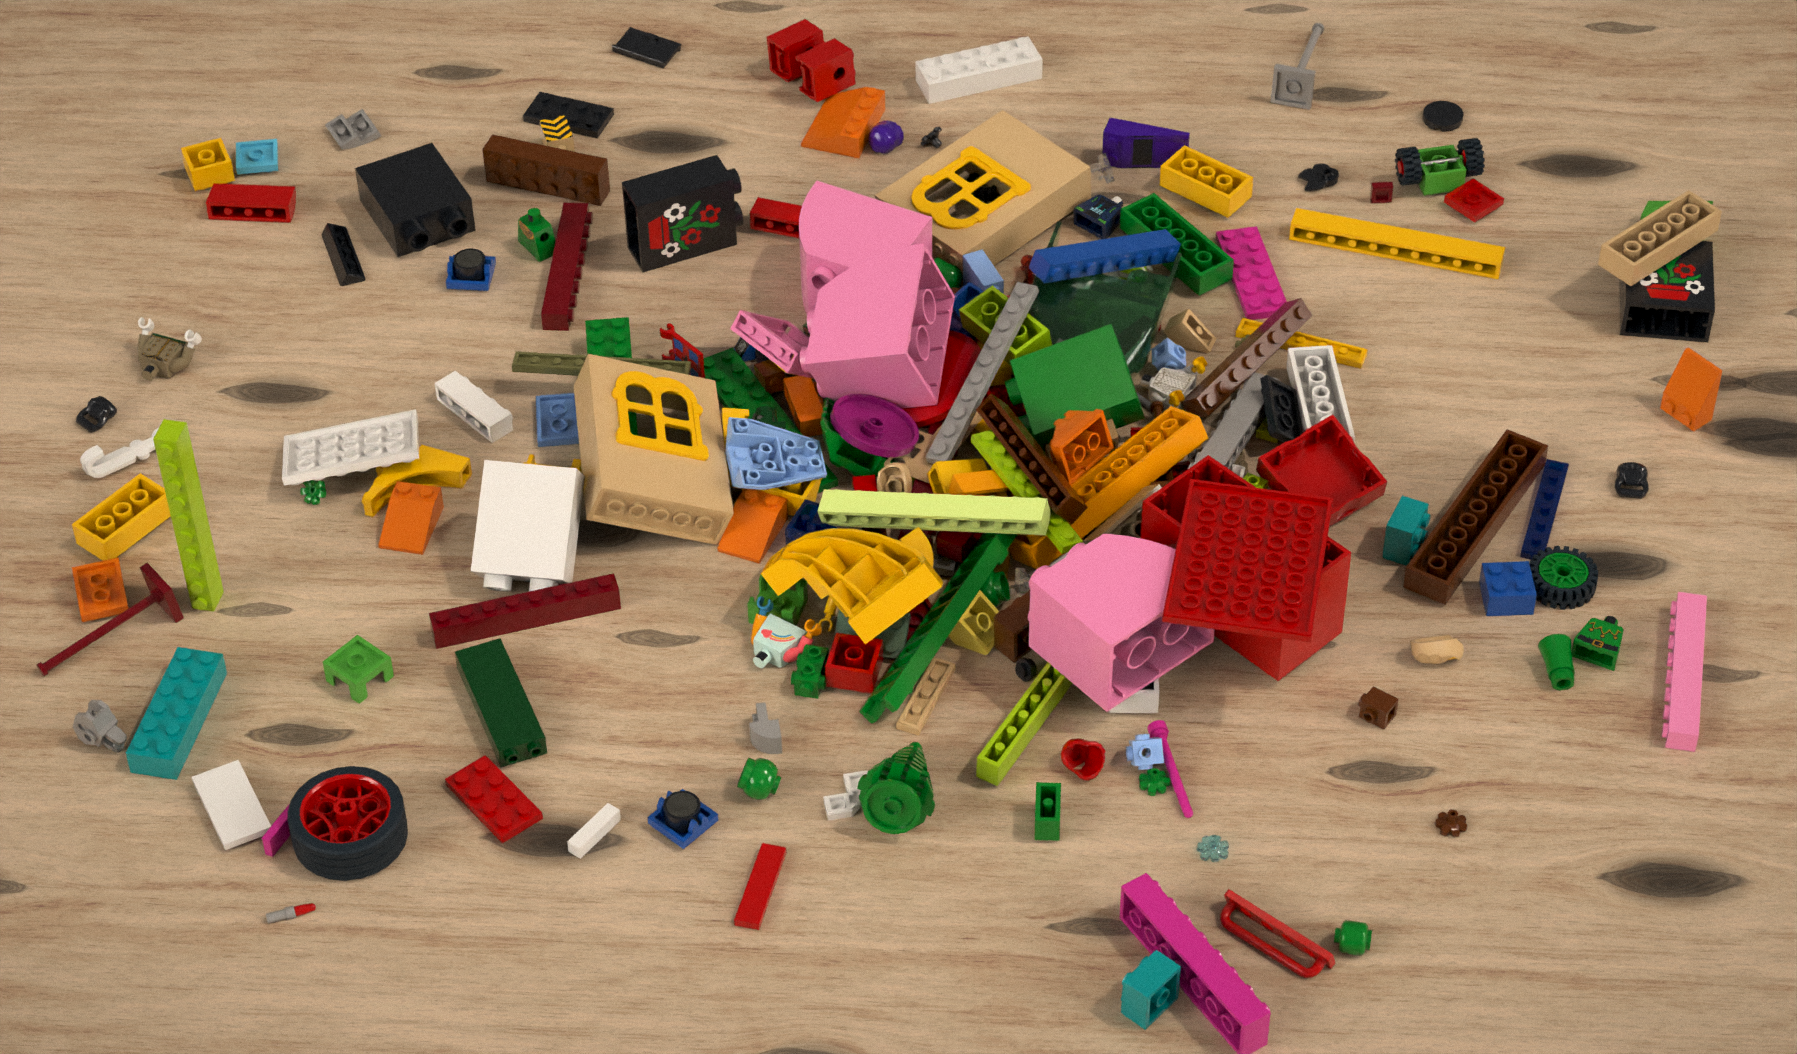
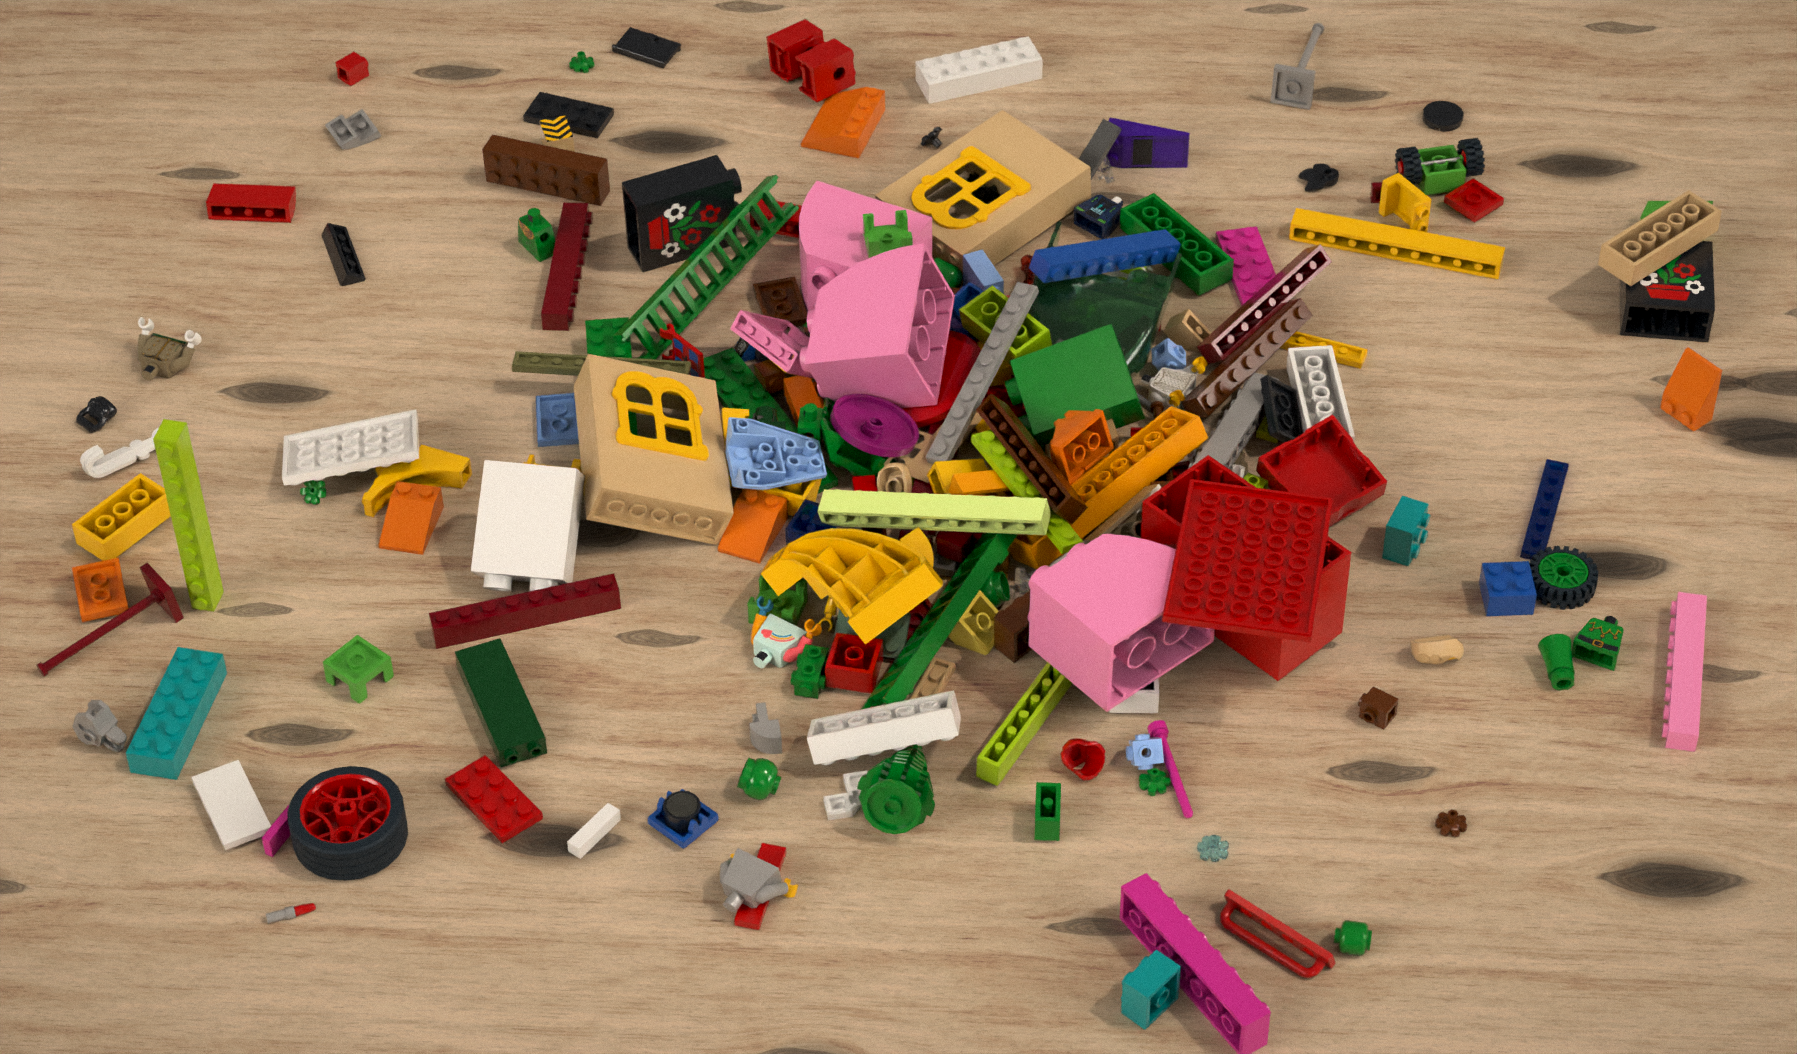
yellow brick [181,138,235,191] -> none
medium azure plate [236,139,278,175] -> none
black brick [355,143,476,257] -> none
white brick [435,371,513,443] -> none
piece [446,248,496,291] -> none
dark purple hair [868,120,904,154] -> none
black plate [1015,658,1037,682] -> none
yellow brick [1159,145,1253,218] -> none
reddish brown brick [1403,429,1548,605] -> none
black piece [1614,462,1649,499] -> none
none -> red brick [335,52,369,86]
none -> green plant [569,51,595,73]
none -> green ladder [613,175,799,359]
none -> light grey torso [720,848,798,913]
none -> reddish brown plate [753,276,808,328]
none -> green torso [797,403,823,447]
none -> white brick [807,690,961,765]
none -> bright green panel [863,210,913,258]
none -> dark grey tile [1079,119,1122,180]
none -> dark red brick [1196,244,1332,364]
none -> yellow panel [1379,173,1432,232]

